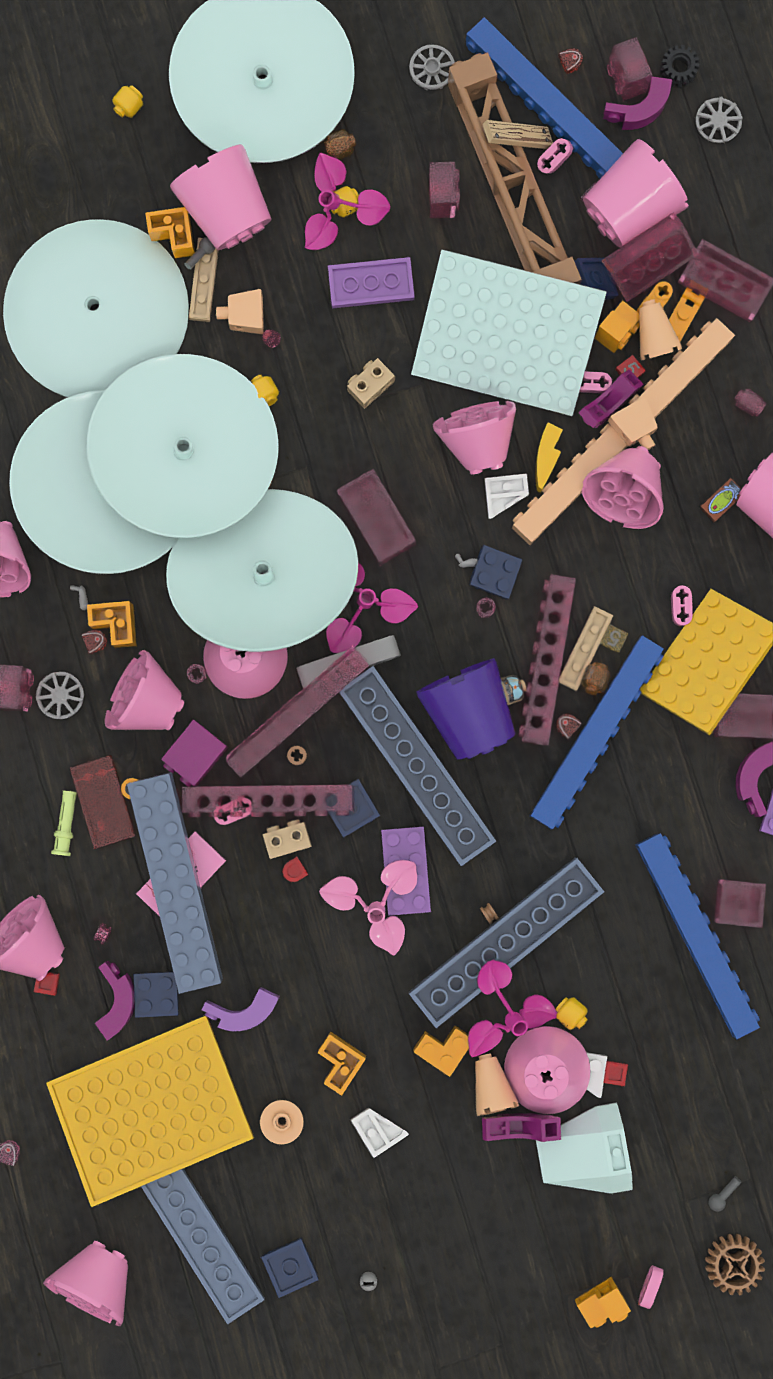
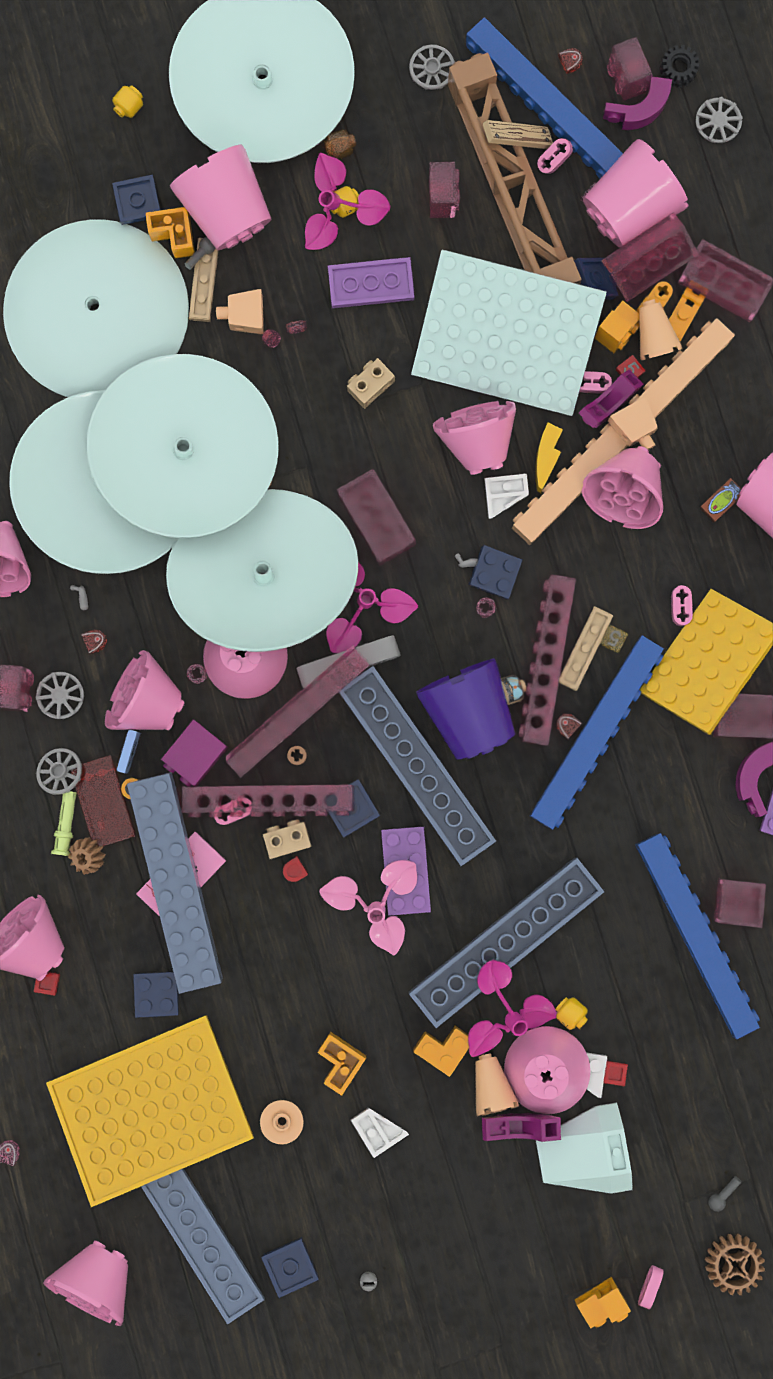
light orange brick [87,601,136,648] -> none
clear pink bush [93,923,112,945] -> none
magenta arch [95,961,135,1041] -> none
medium lavender arch [202,987,280,1031] -> none
yellow head [251,375,279,406] -> none
medium nougat bush [480,903,499,924] -> none
clear orange head [581,662,611,695] -> none
clear pink brick [734,388,767,417] -> none
none -> light grey wheel [36,748,82,795]
none -> medium nougat gear [68,837,106,875]
none -> dark blue plate [112,175,161,225]
none -> light blue tile [117,730,141,774]
none -> clear pink tile [286,320,307,334]

